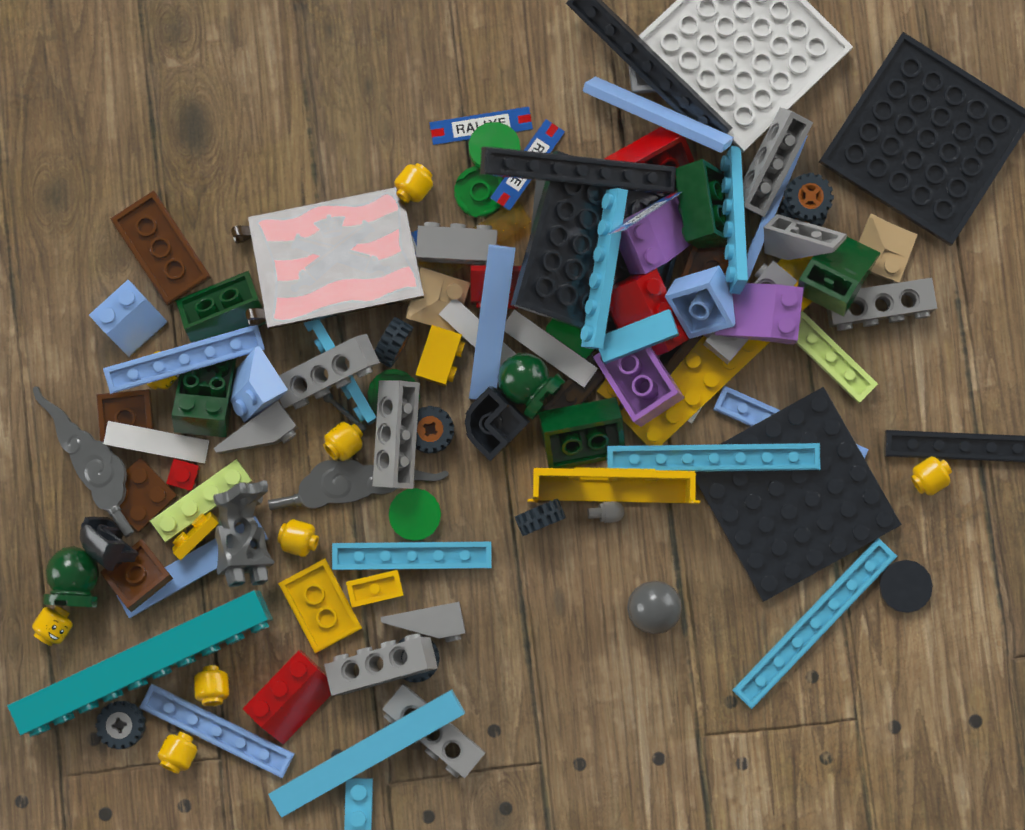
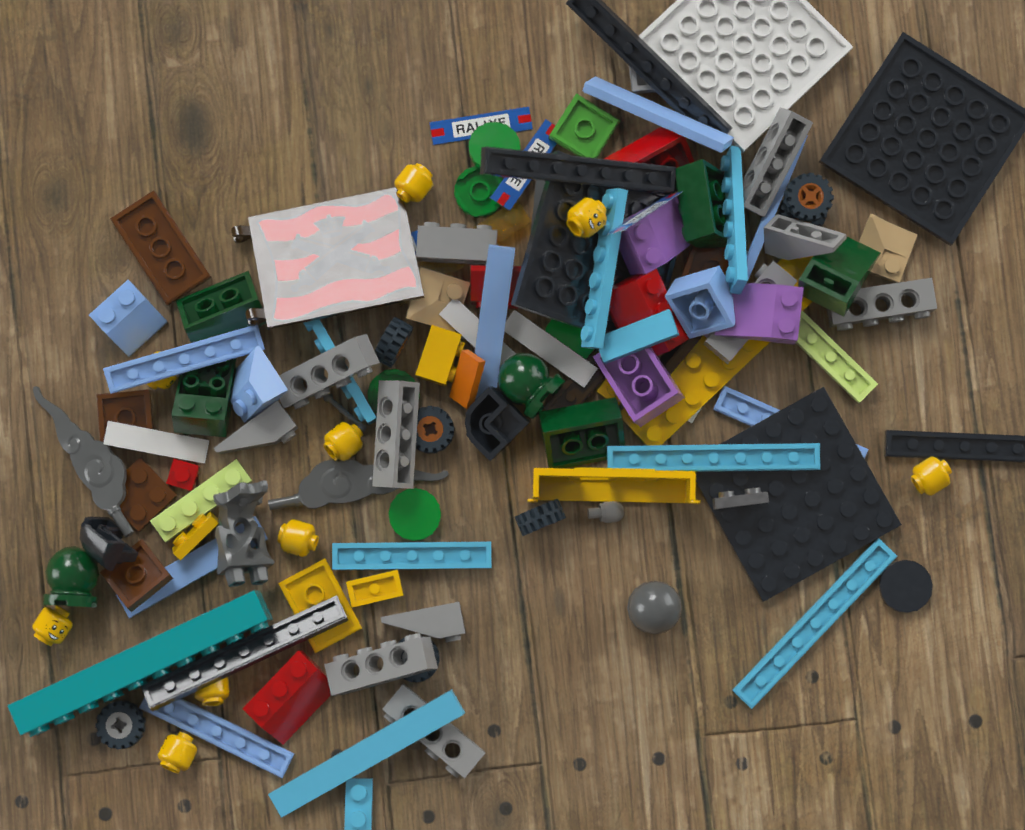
none -> black tile [141,595,349,712]
none -> orange tile [449,349,486,409]
none -> bright green tile [549,93,620,158]
none -> yellow head [567,198,607,238]
none -> flat silver plate [712,487,769,509]

